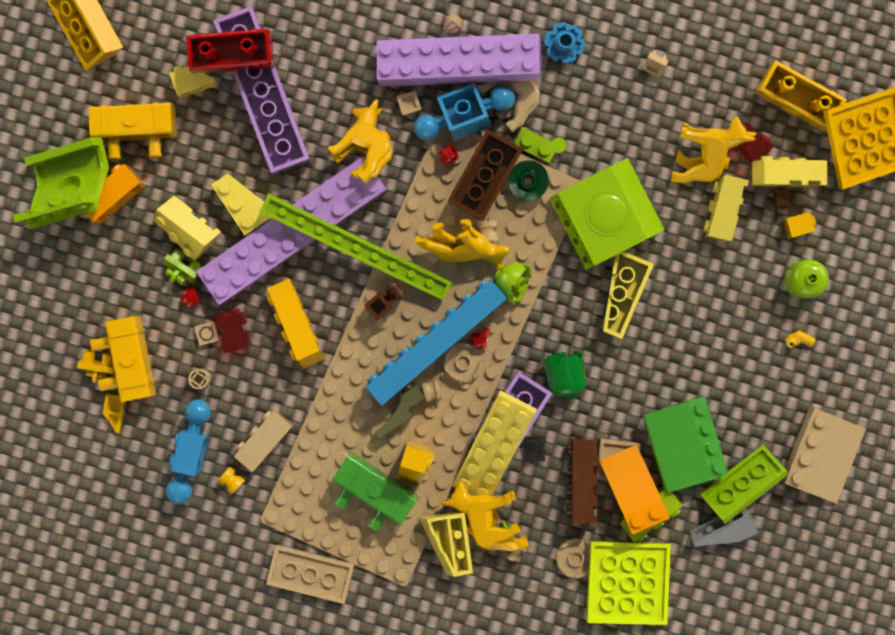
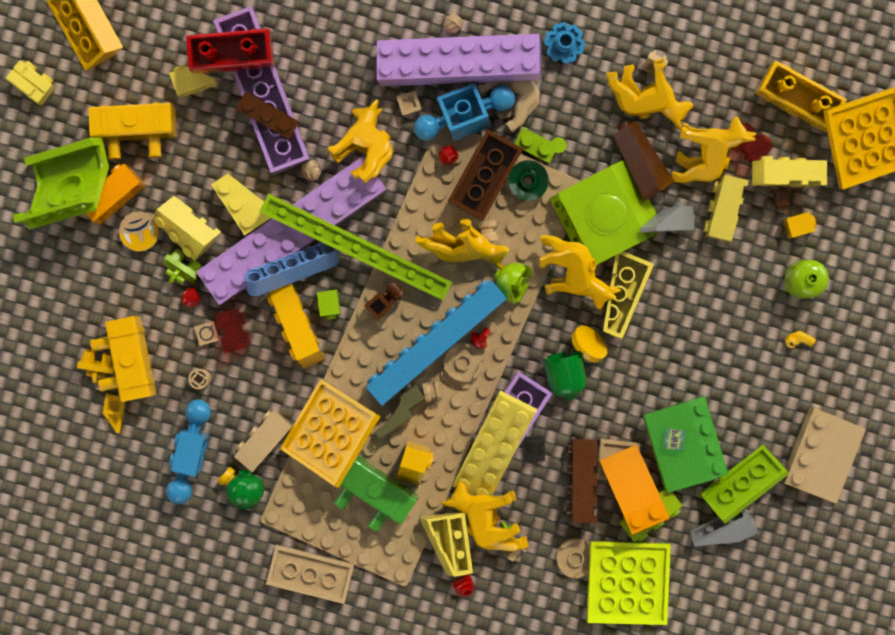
none -> light yellow brick [6,60,56,106]
none -> tile [119,211,160,252]
none -> green plant [226,470,264,509]
none -> reddish brown plate [236,91,300,140]
none -> medium blue beam [245,242,339,296]
none -> yellow plate [280,379,381,488]
none -> tan plate [301,160,321,181]
none -> lime brick [317,290,341,320]
none -> red plate [451,574,475,597]
none -> yellow animal [539,235,621,309]
none -> yellow tile [571,325,607,363]
none -> yellow animal [606,59,693,131]
none -> reddish brown slope [613,121,675,201]
none -> light grey slope [640,202,695,233]
none -> clear light blue tile [663,428,686,451]

